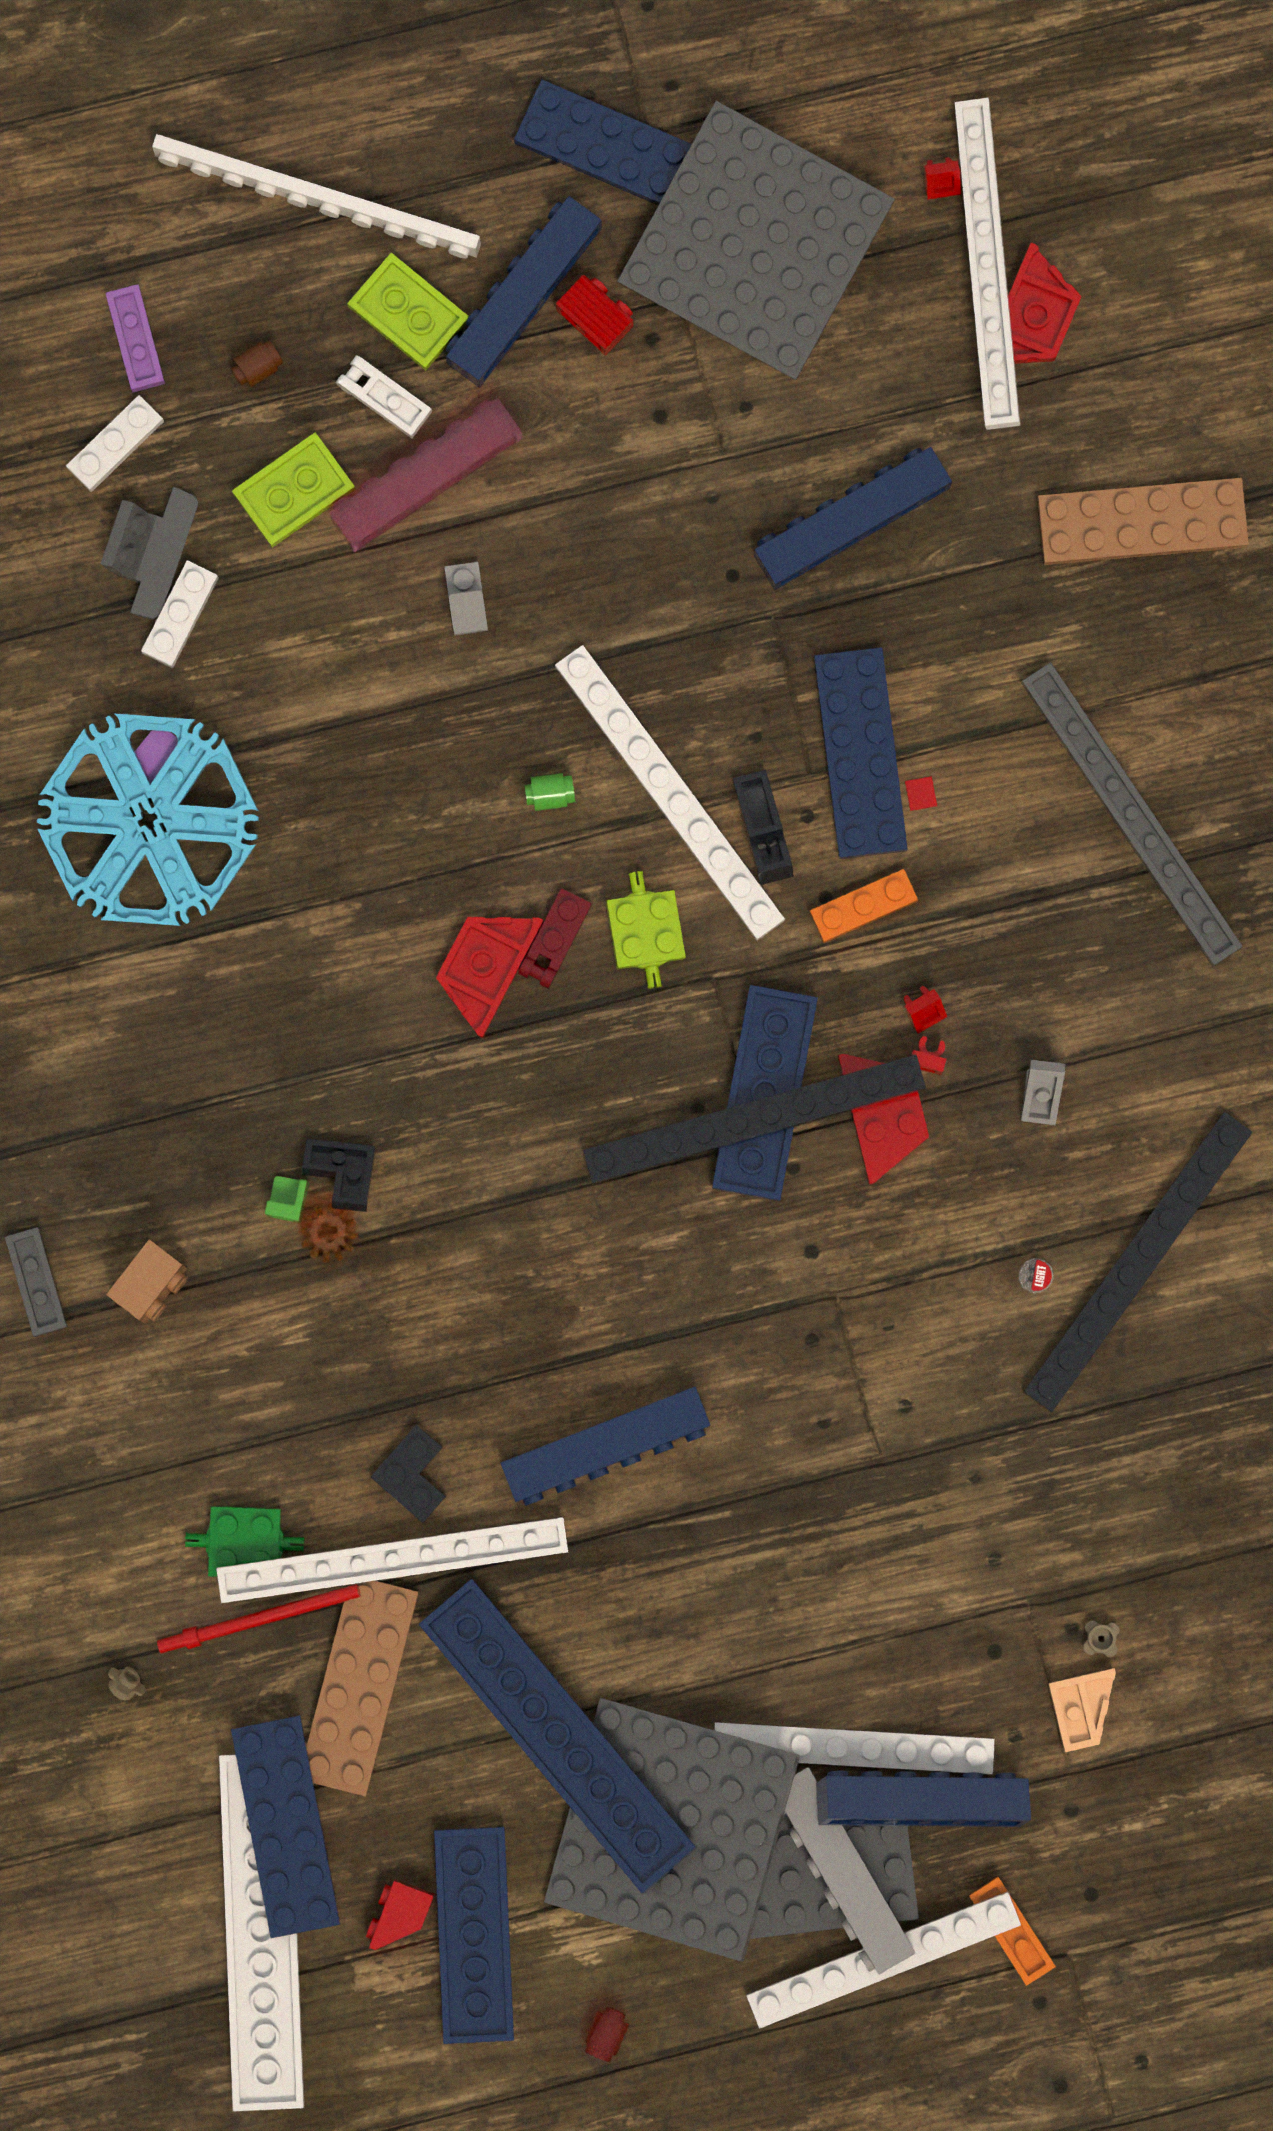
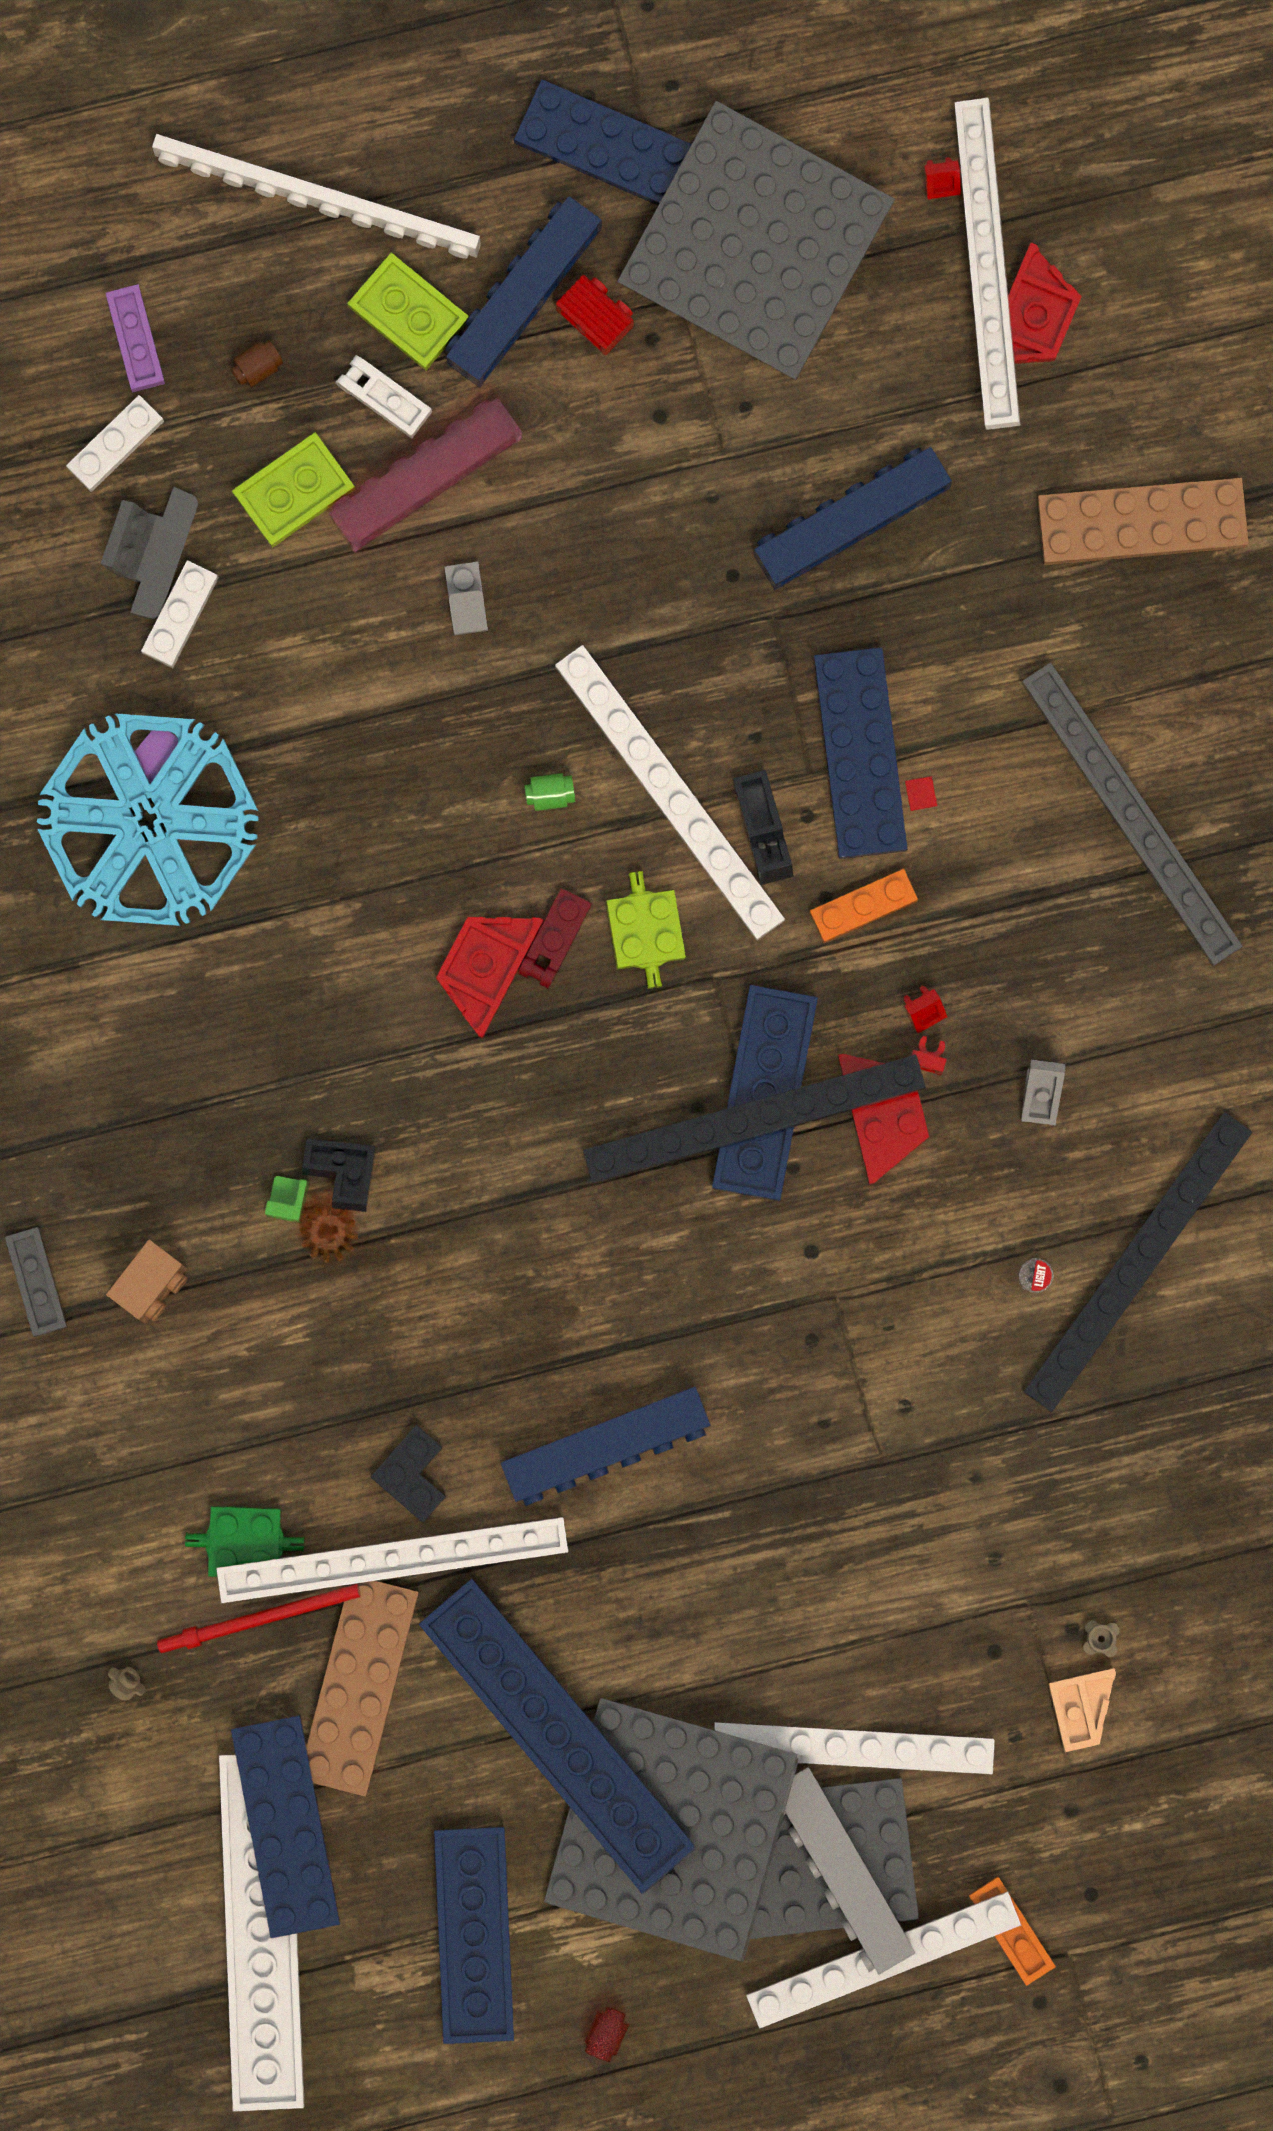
red slope [366,1879,435,1950] -> none
dark blue brick [816,1771,1031,1827] -> none

